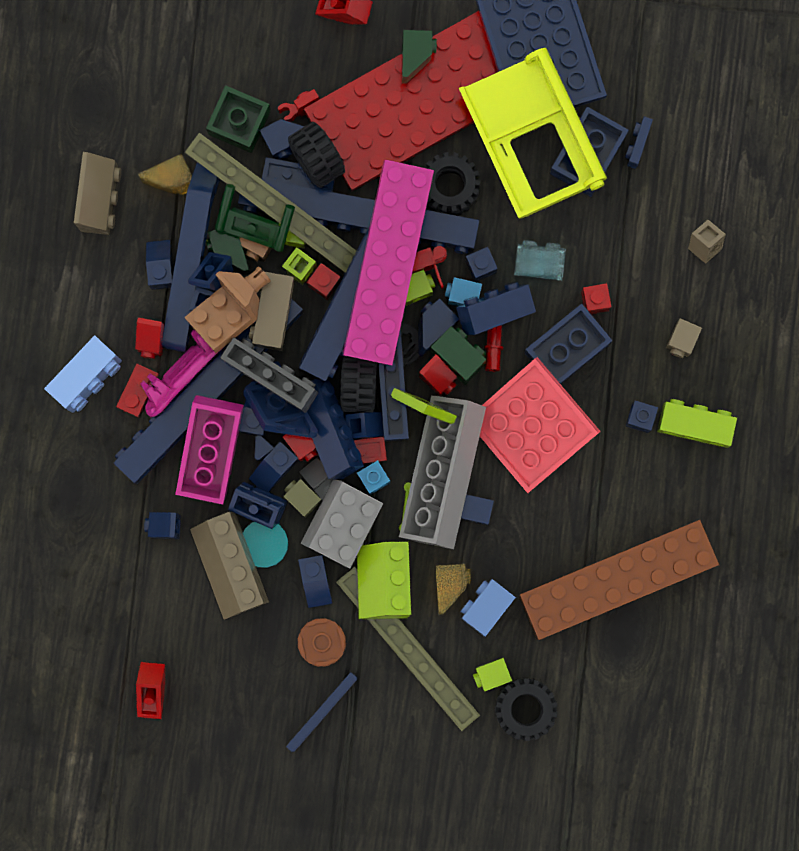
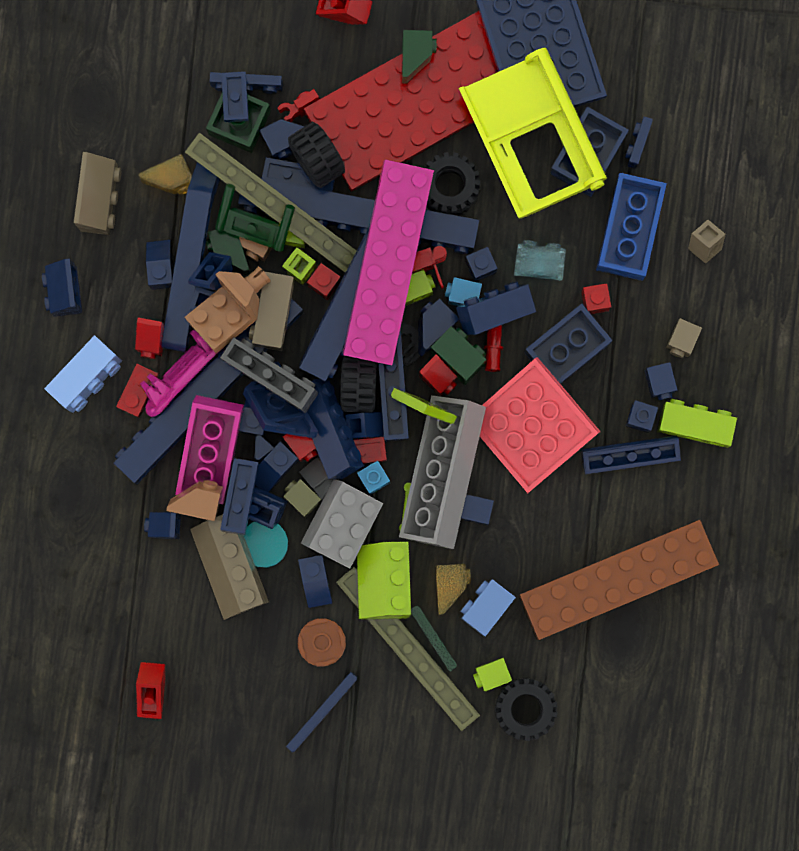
none -> dark blue slope [42,258,82,317]
none -> medium nougat slope [166,480,223,521]
none -> dark blue plate [210,72,283,94]
none -> dark blue plate [220,458,259,535]
none -> dark blue plate [221,71,249,122]
none -> clear green tile [411,605,457,672]
none -> dark blue brick [581,435,681,474]
none -> blue brick [596,173,667,281]
none -> dark blue brick [644,362,677,401]

